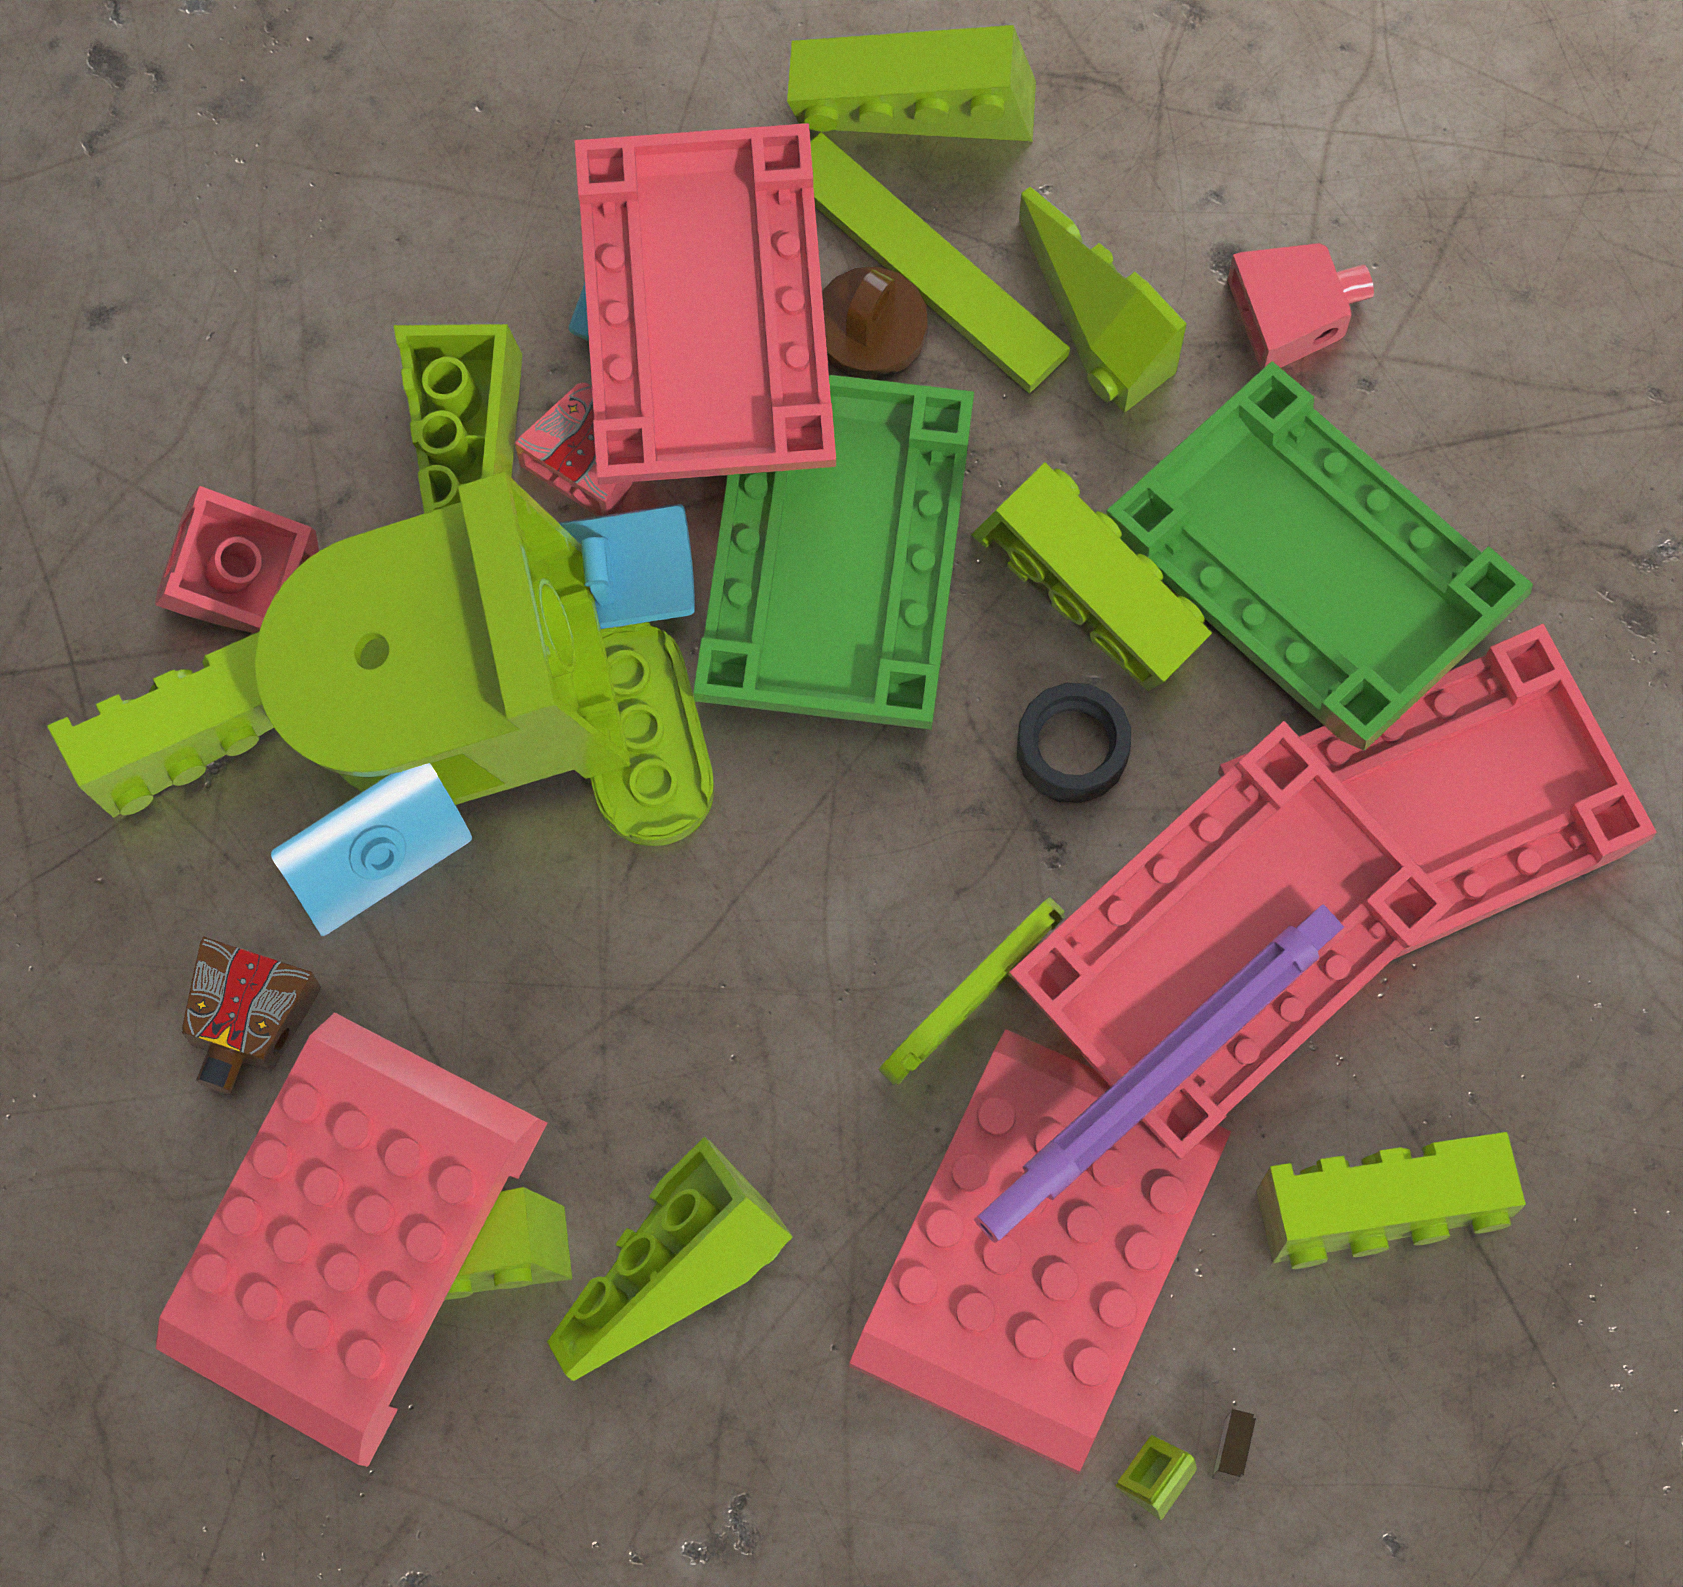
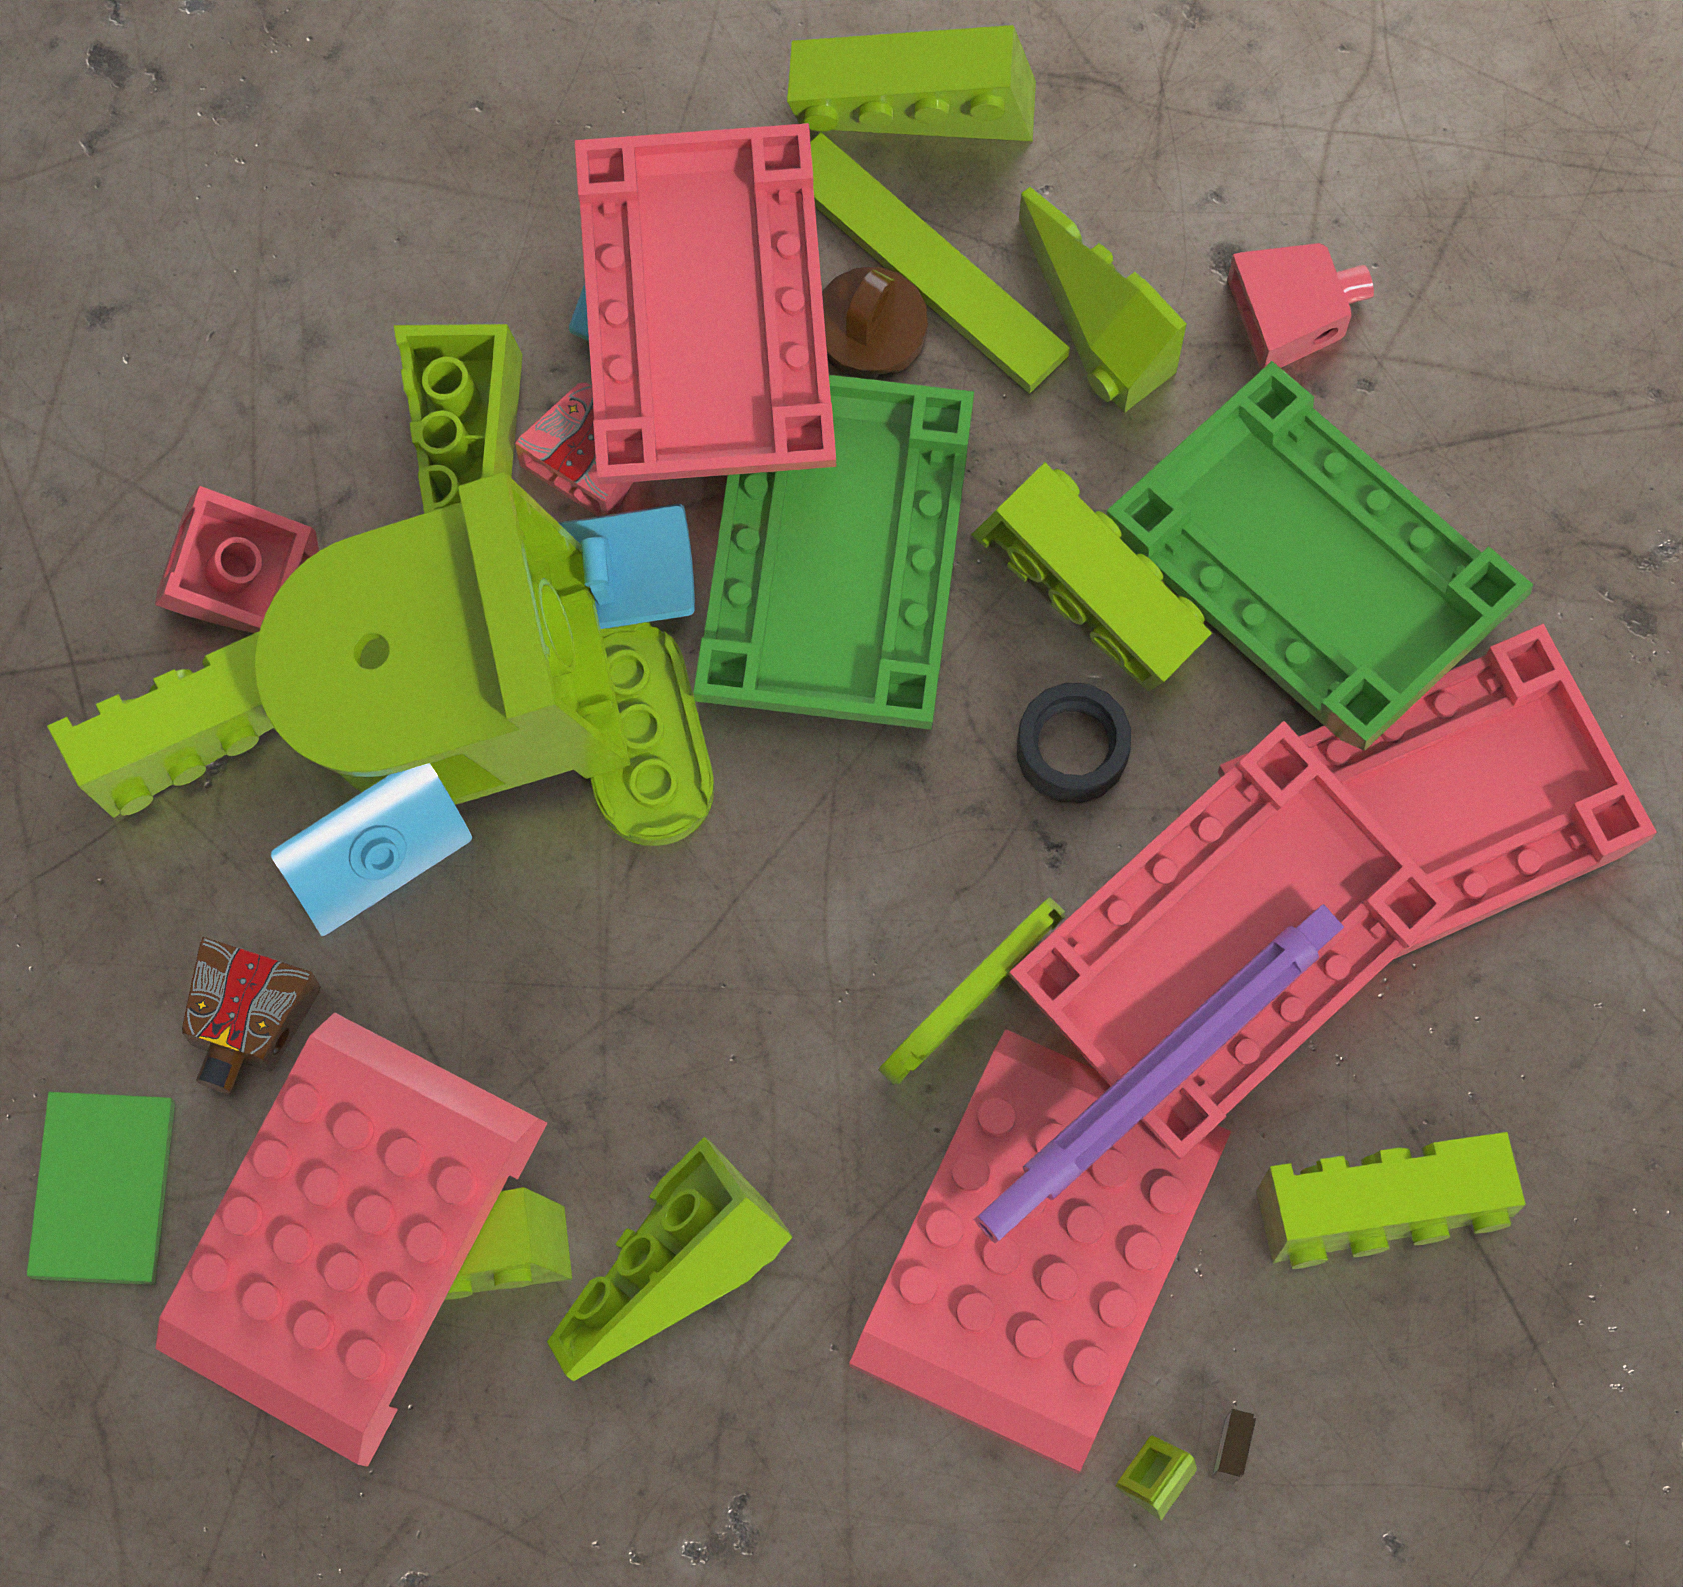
none -> bright green tile [27,1092,175,1285]

